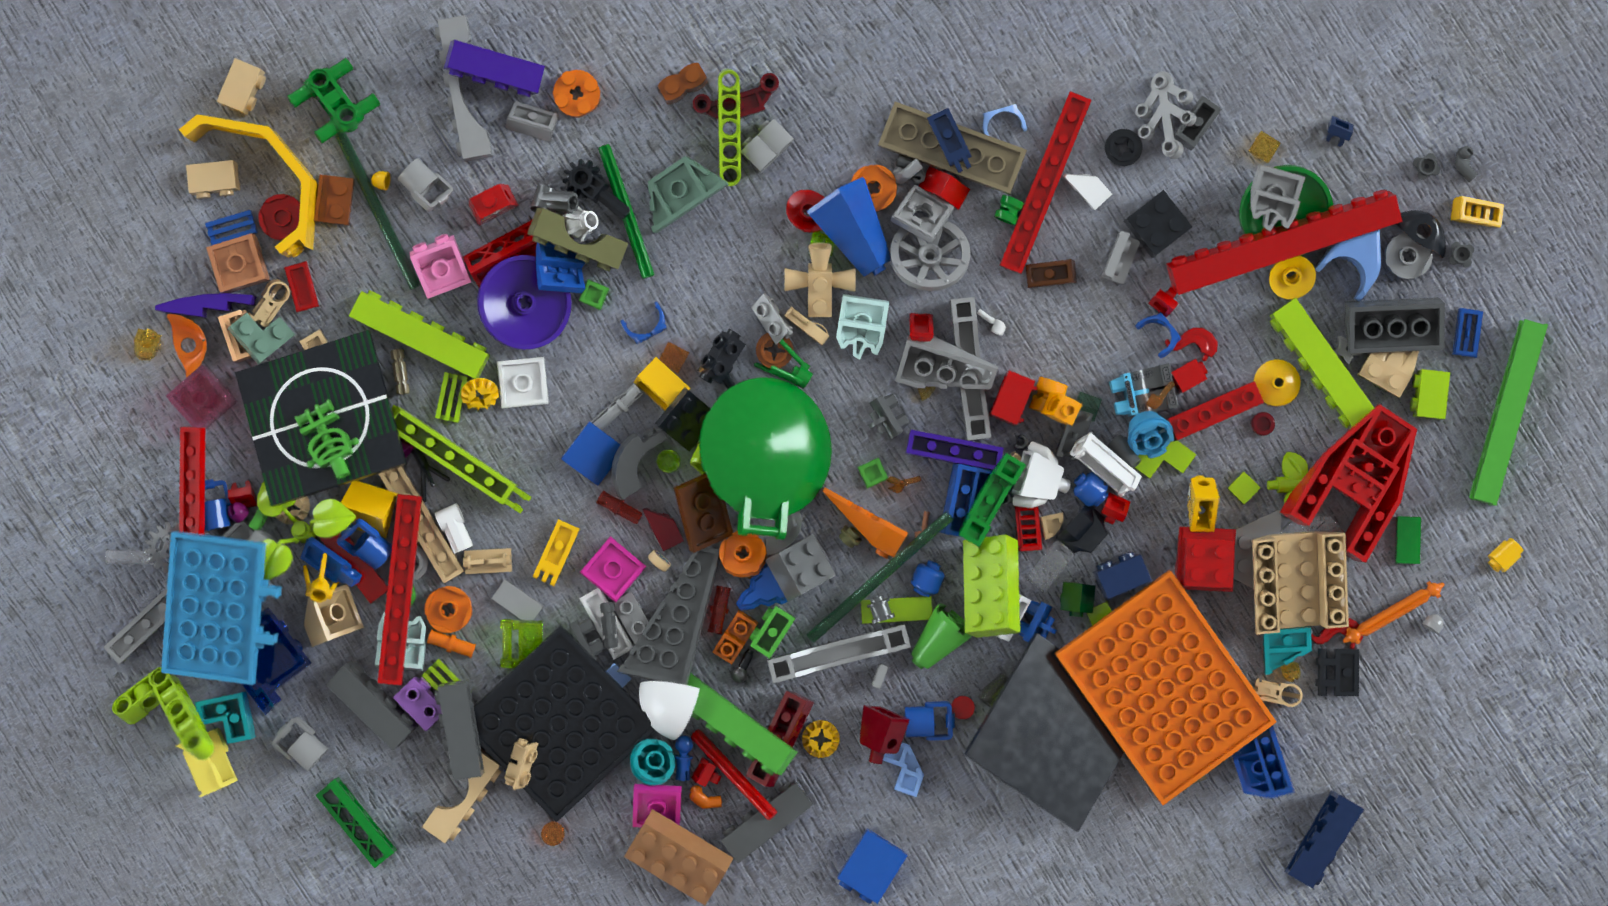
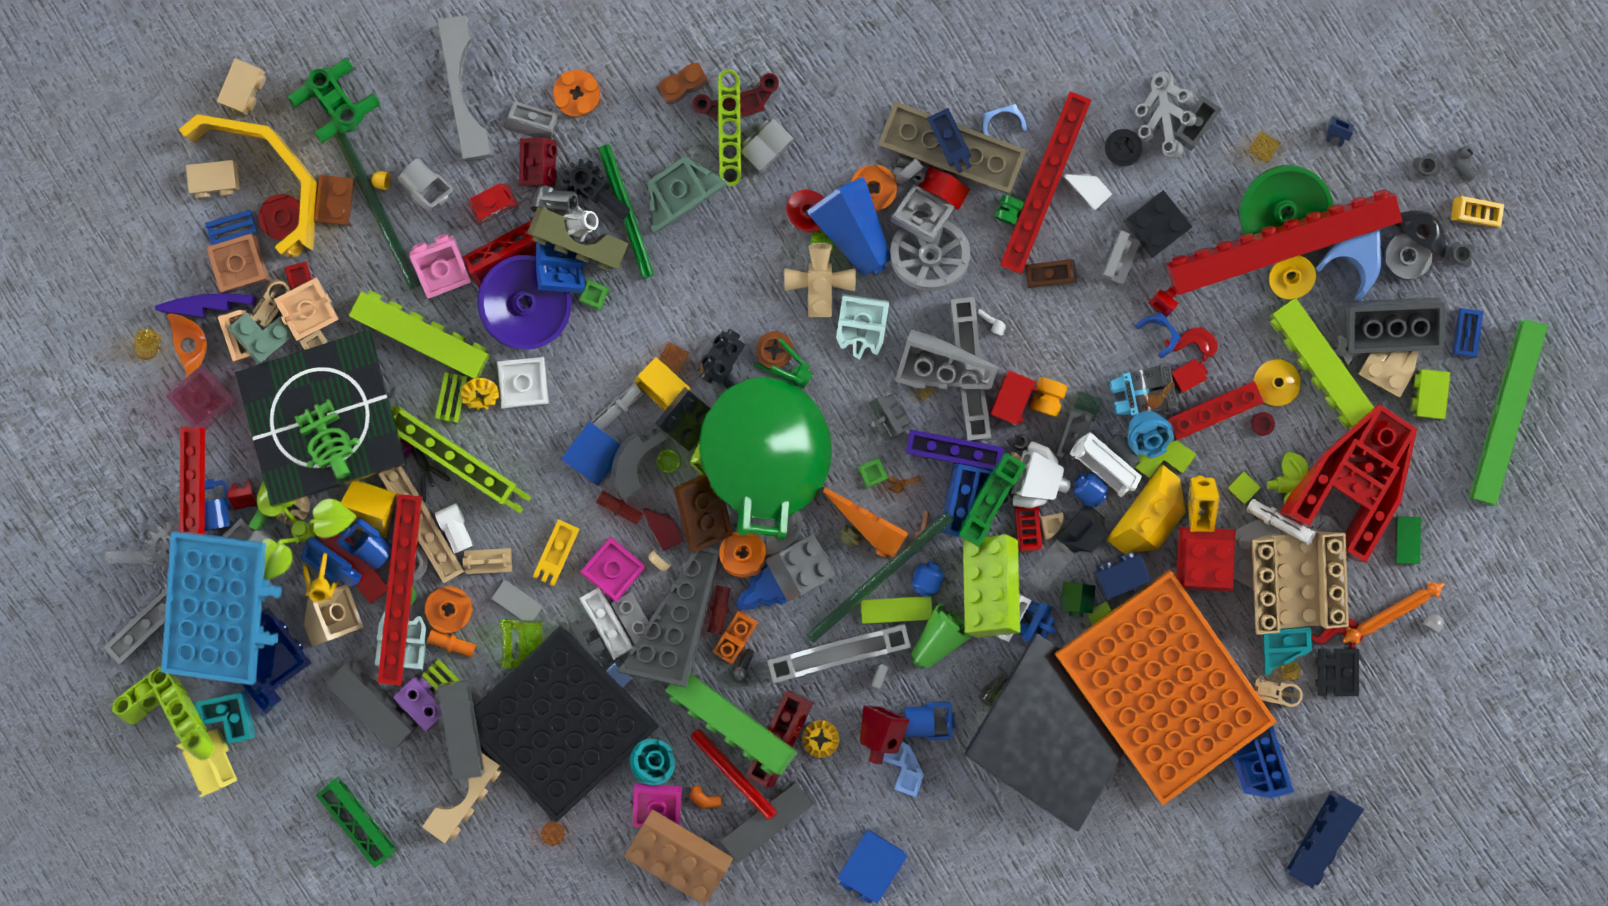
magenta hinge [228,502,249,523] -> none
light grey piece [272,716,329,772] -> none
dark tan axle [391,349,410,395] -> none
dark purple brick [444,40,545,97] -> none
tan hinge [504,738,538,790] -> none
dark grey axle [600,602,618,649] -> none
blue cap [620,301,667,344] -> none
white brick [639,681,699,740] -> none
blue pin [674,735,694,781] -> none
red tile [691,757,722,787] -> none
bright green brick [749,605,796,658] -> none
light grey hinge [751,293,794,345] -> none
tan piece [784,307,829,345] -> none
dark grey brick [867,595,895,624] -> none
red tile [909,313,934,342] -> none
red tile [951,695,975,719] -> none
light orange brick [1041,392,1082,425] -> none
red tile [1101,492,1131,525] -> none
light grey plate [1251,164,1305,231] -> none
yellow brick [1488,538,1524,573] -> none
none -> light nougat plate [274,277,339,341]
none -> dark red bracket [519,137,558,187]
none -> yellow wedge [1106,464,1186,554]
none -> white pin [1247,499,1316,545]

